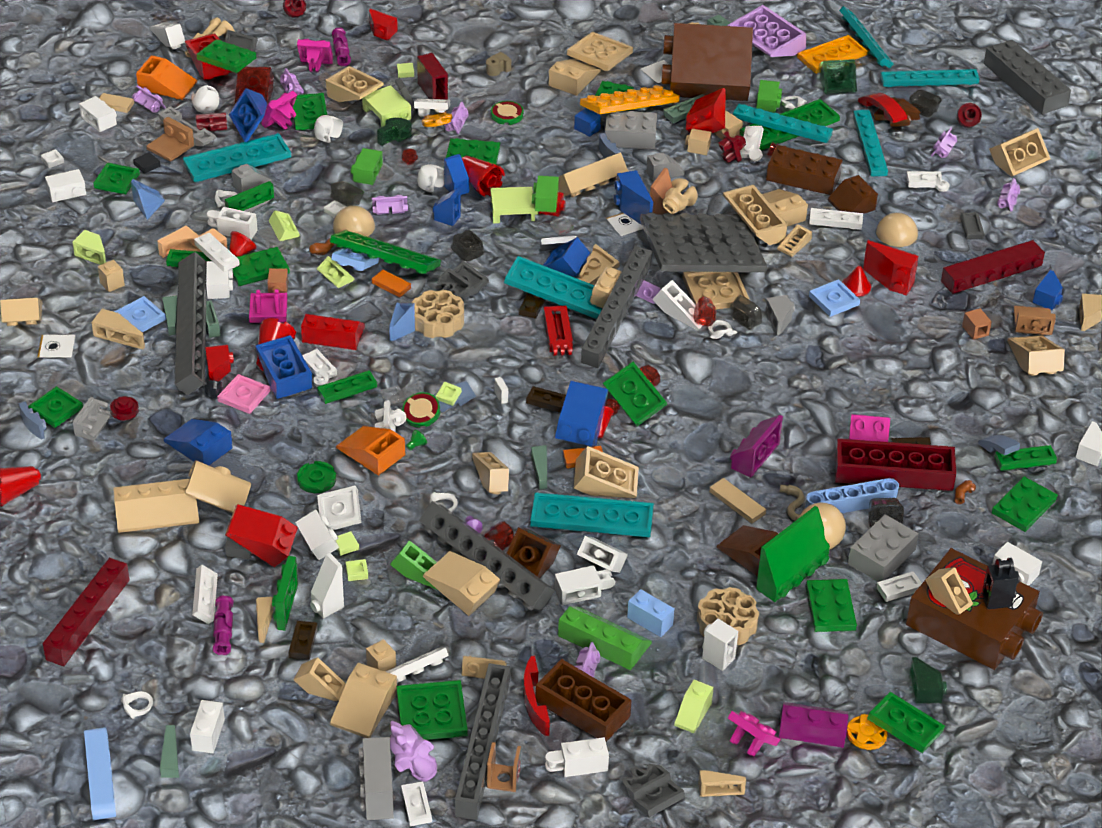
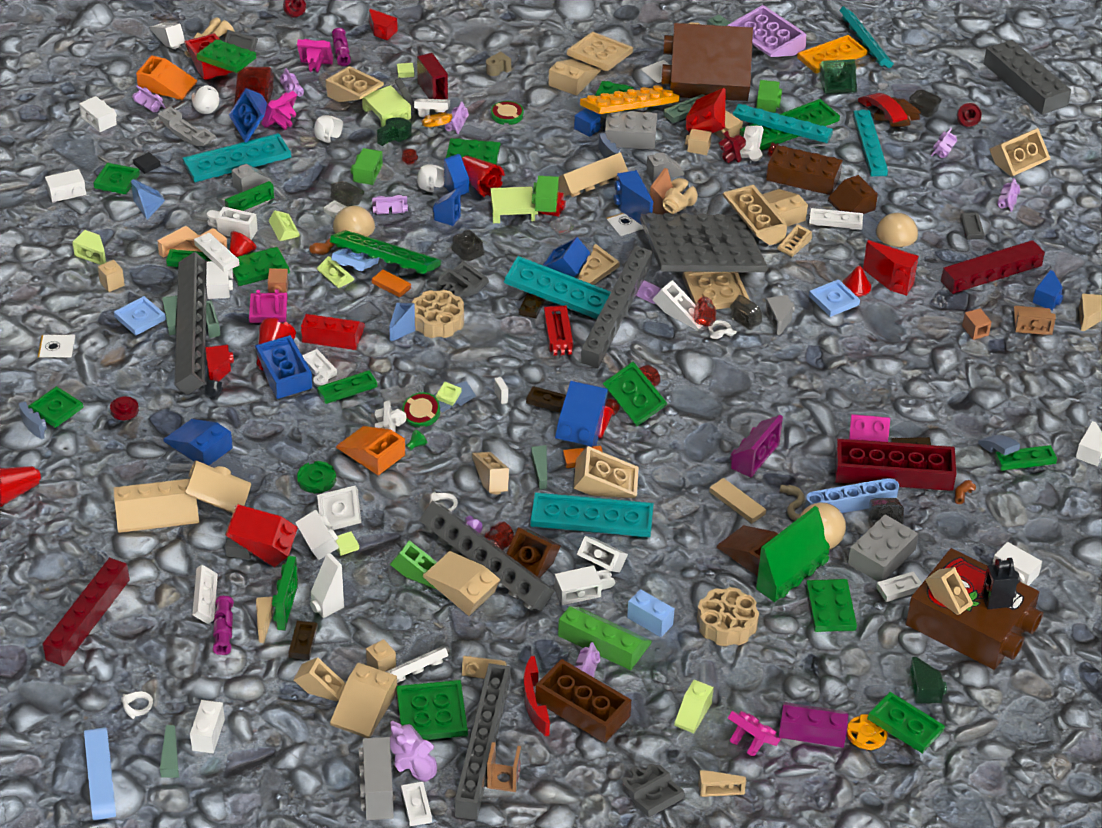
tan slope [0,298,42,326] -> none
white tile [41,149,64,168] -> none
light grey hinge [73,397,112,441] -> none
tan slope [91,309,145,350] -> none
tan tile [99,93,134,113] -> none
medium nougat bracket [146,117,194,161] -> none
dark red hips [196,112,227,132] -> none
white piece [215,190,237,208] -> none
bright pink tile [217,374,271,414] -> none
green plate [293,93,327,130] -> none
yellowish green tile [345,559,369,581] -> none
tile [540,236,576,251] -> none
white brick [545,737,609,777] -> none
tan brick [590,266,621,308] -> none
white brick [702,619,738,671] -> none
white piece [781,96,807,110] -> none
teal plate [880,69,980,87] -> none
white hinge [906,171,950,192] -> none
green plate [992,476,1058,532] -> none
tan slope [1008,335,1065,376] -> none

